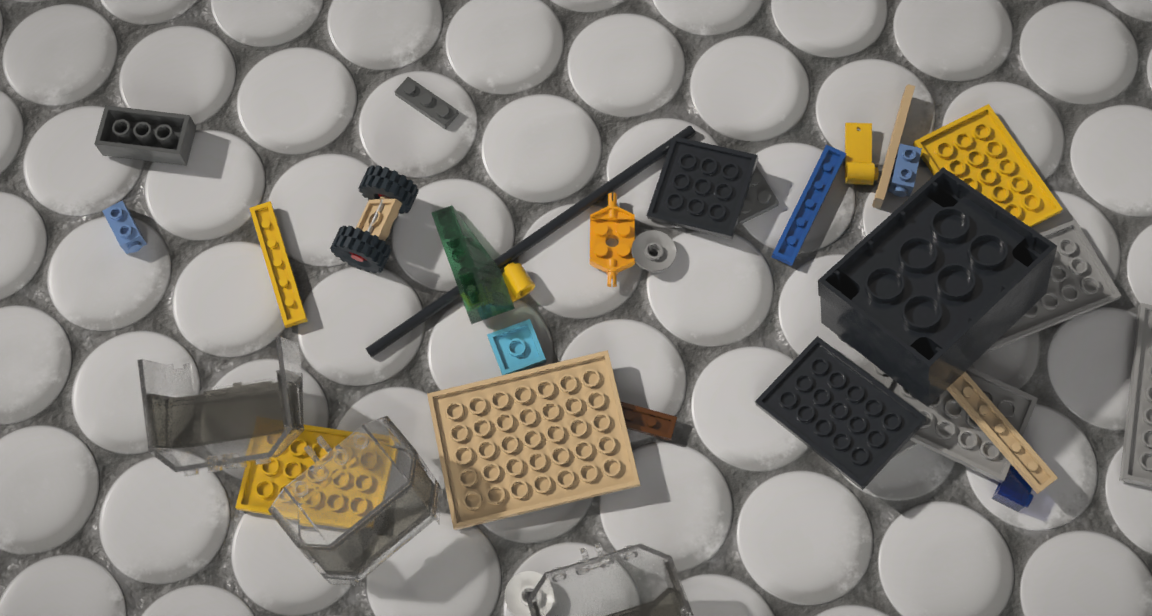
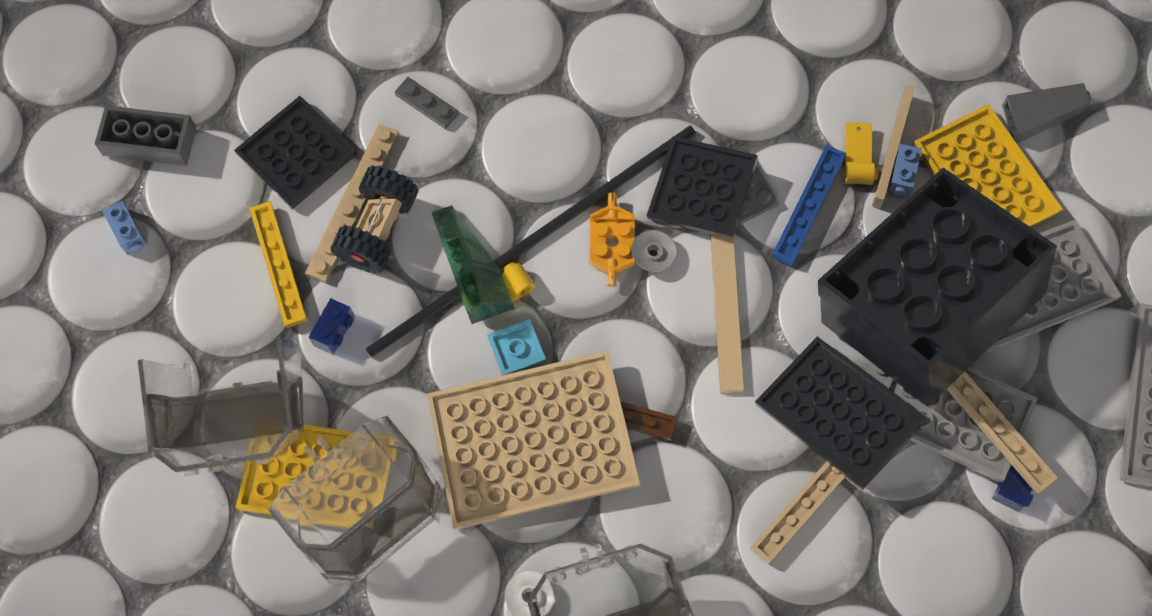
none -> black plate [234,96,358,210]
none -> tan plate [305,124,400,284]
none -> clear blue brick [309,298,355,355]
none -> tan tile [710,234,744,393]
none -> tan plate [750,461,845,565]
none -> dark grey slope [1002,83,1091,143]

